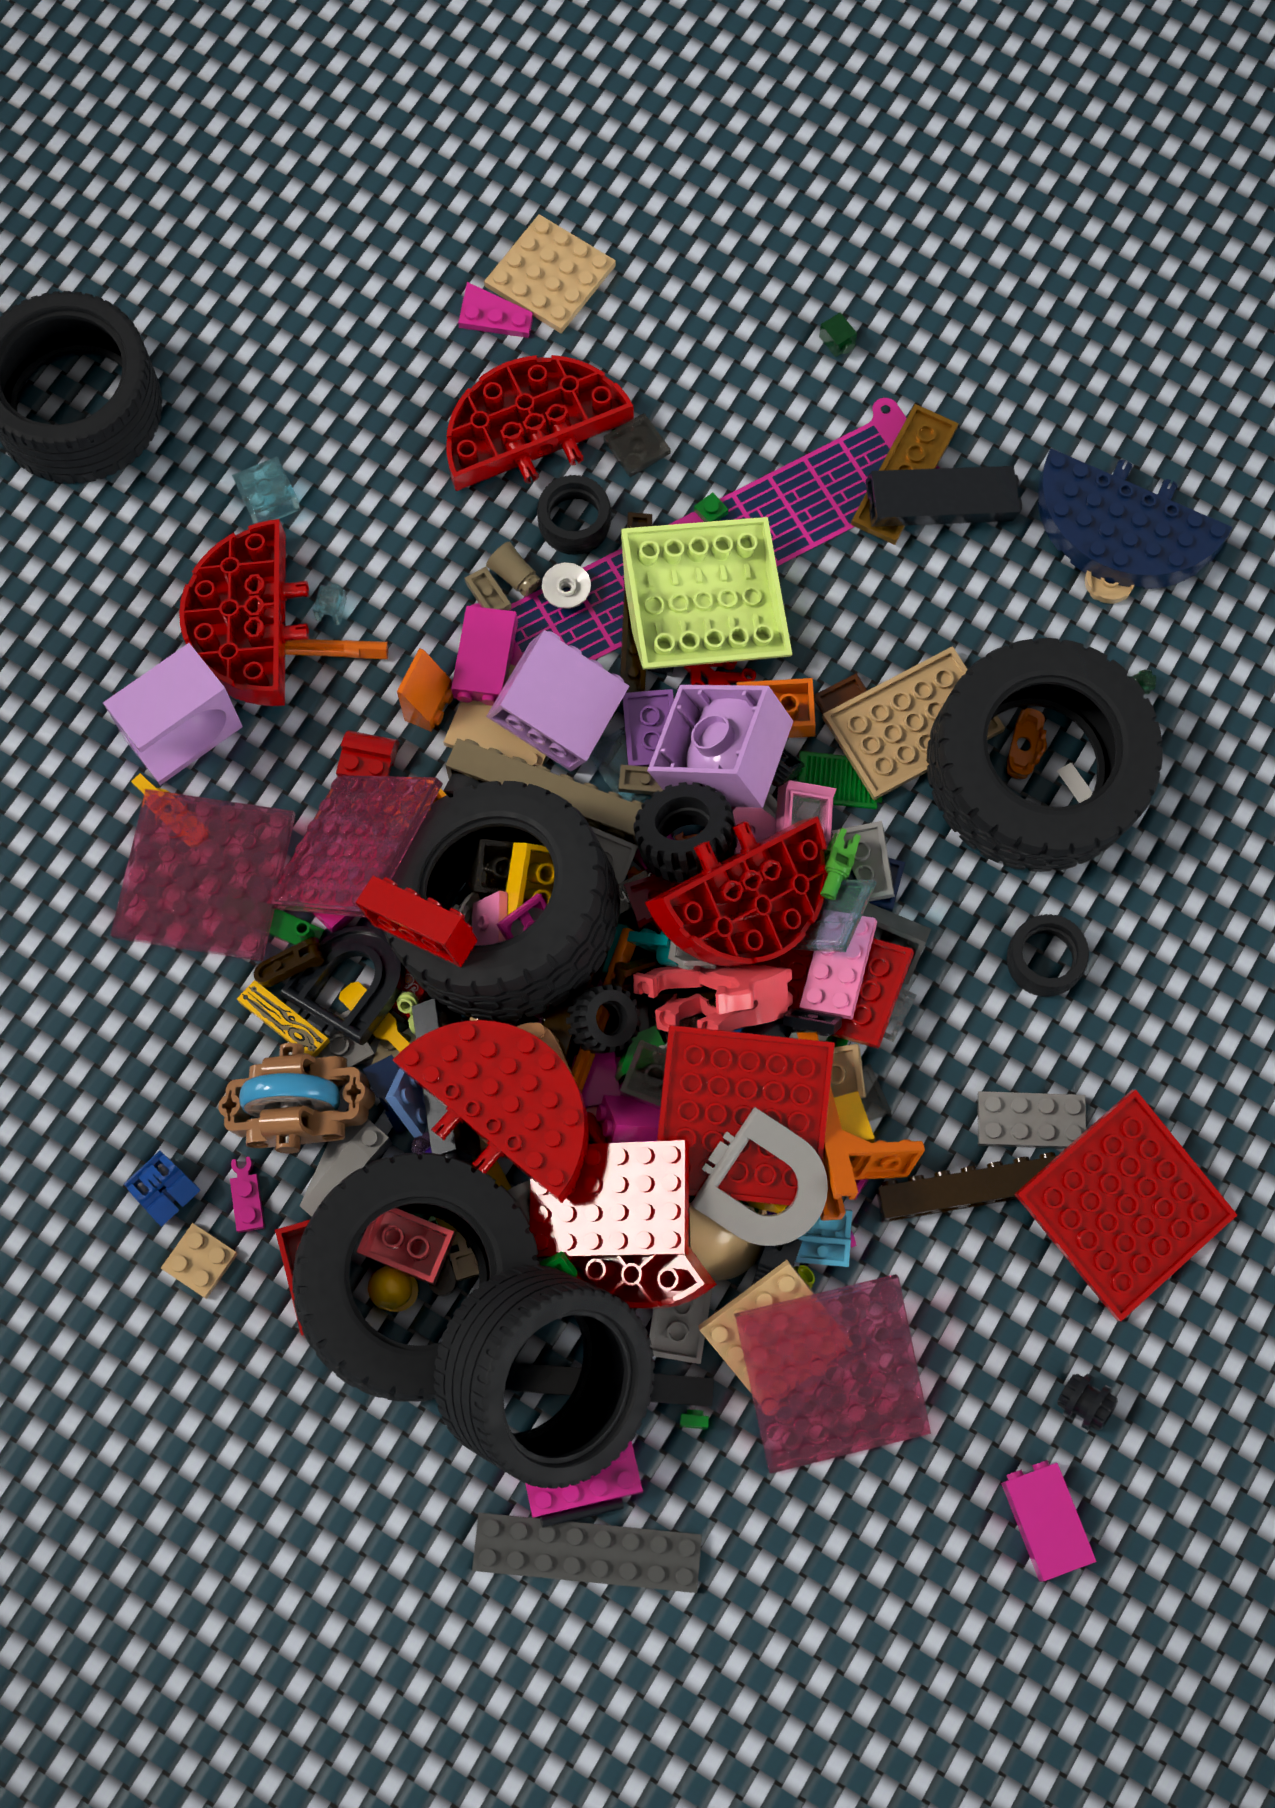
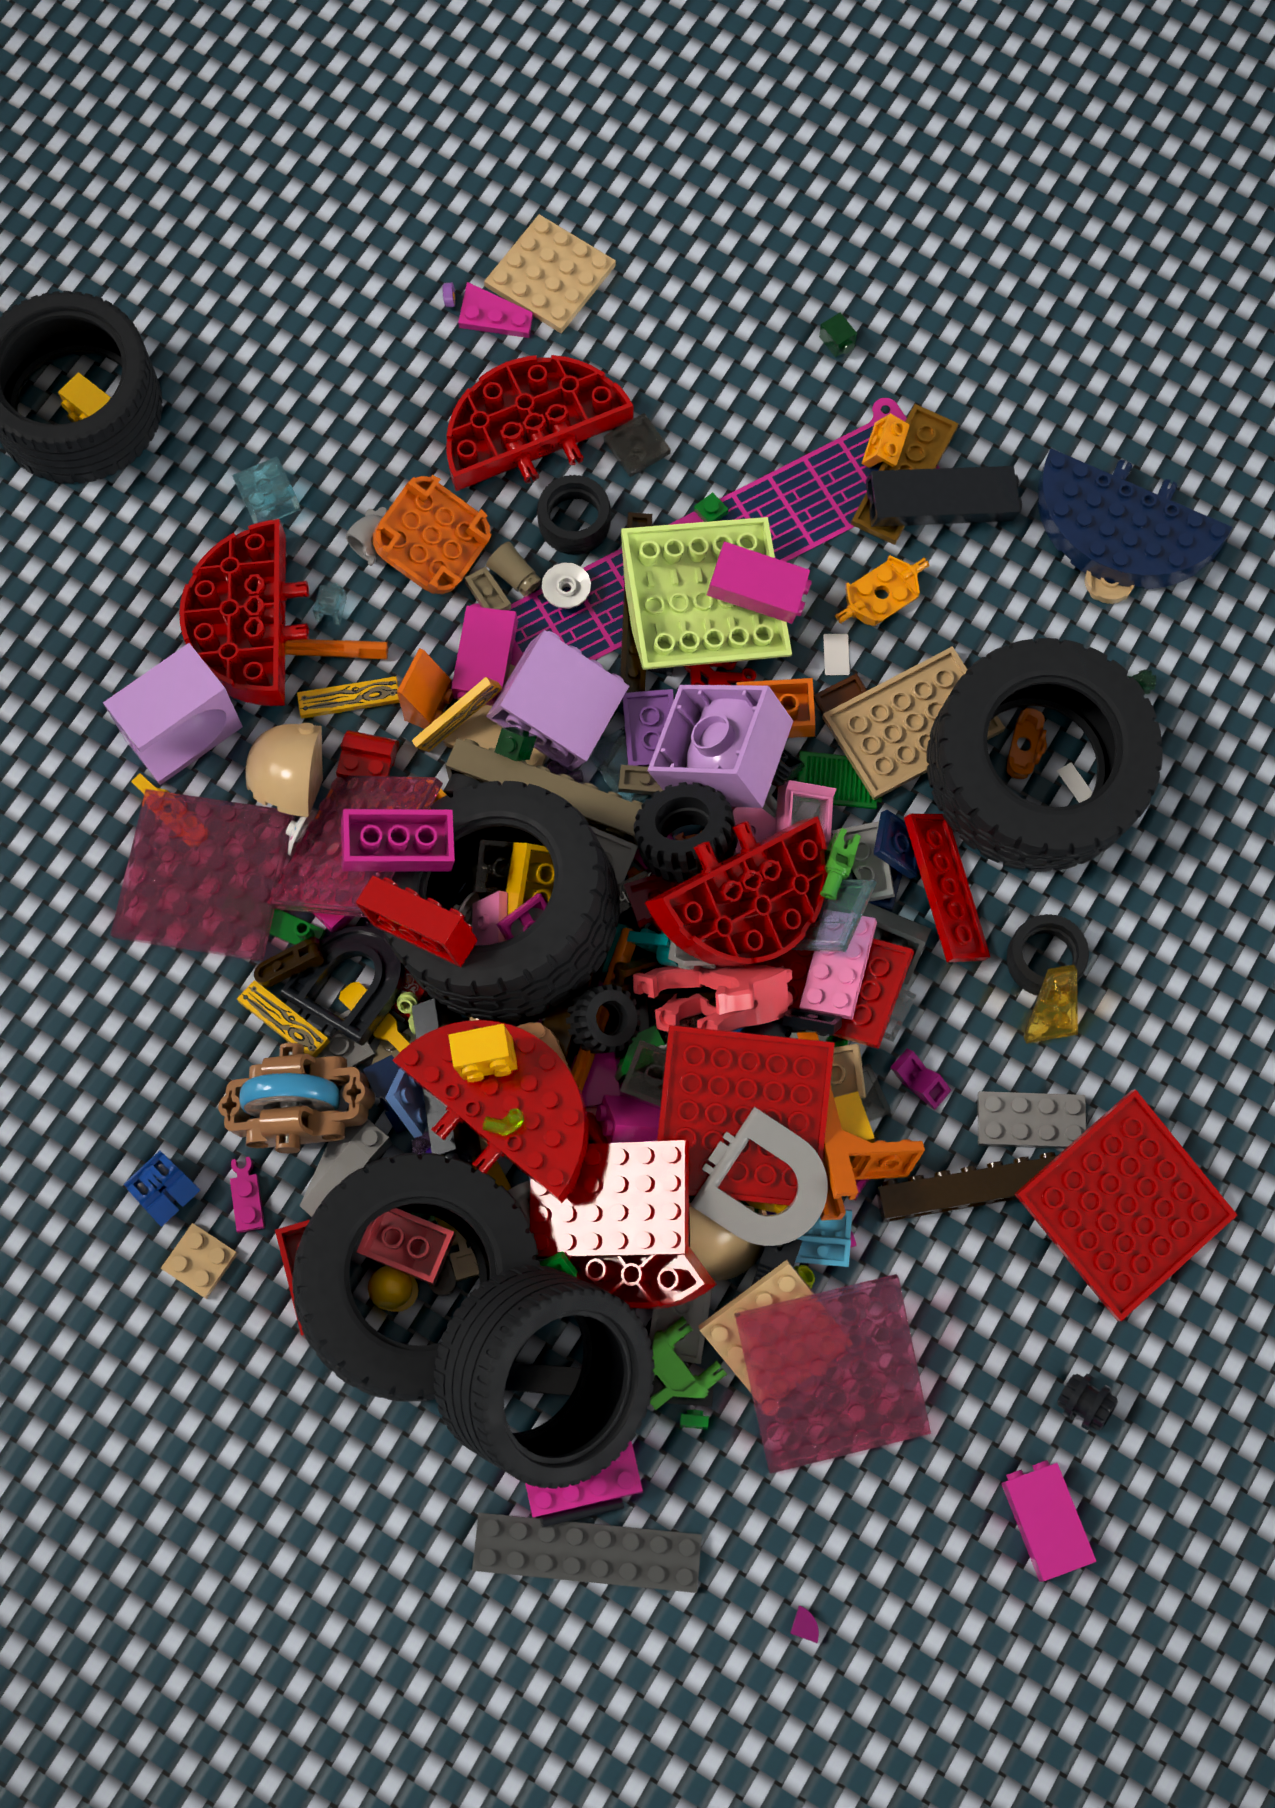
none -> yellow brick [58,372,111,422]
none -> tan brick [246,723,323,817]
none -> white dish [286,810,315,857]
none -> yellow tile [297,676,400,719]
none -> dark pink brick [341,809,455,871]
none -> light grey piece [346,507,387,566]
none -> orange tile [373,475,492,594]
none -> yellow tile [412,677,503,752]
none -> medium lavender tile [442,282,456,308]
none -> yellow brick [448,1023,518,1082]
none -> clear neon green arm [483,1108,524,1136]
none -> dark green brick [494,726,537,761]
none -> clear purple arm [547,761,584,783]
none -> bright green connector [650,1316,728,1410]
none -> dark pink brick [706,541,812,624]
none -> magenta tile [790,1606,819,1643]
none -> white sticker [823,634,850,675]
none -> light orange plate [835,555,929,626]
none -> light orange bracket [861,413,909,468]
none -> dark blue tile [873,809,918,879]
none -> magenta slope [890,1048,952,1110]
none -> red plate [904,814,990,962]
none -> clear yellow wing [1024,965,1078,1043]

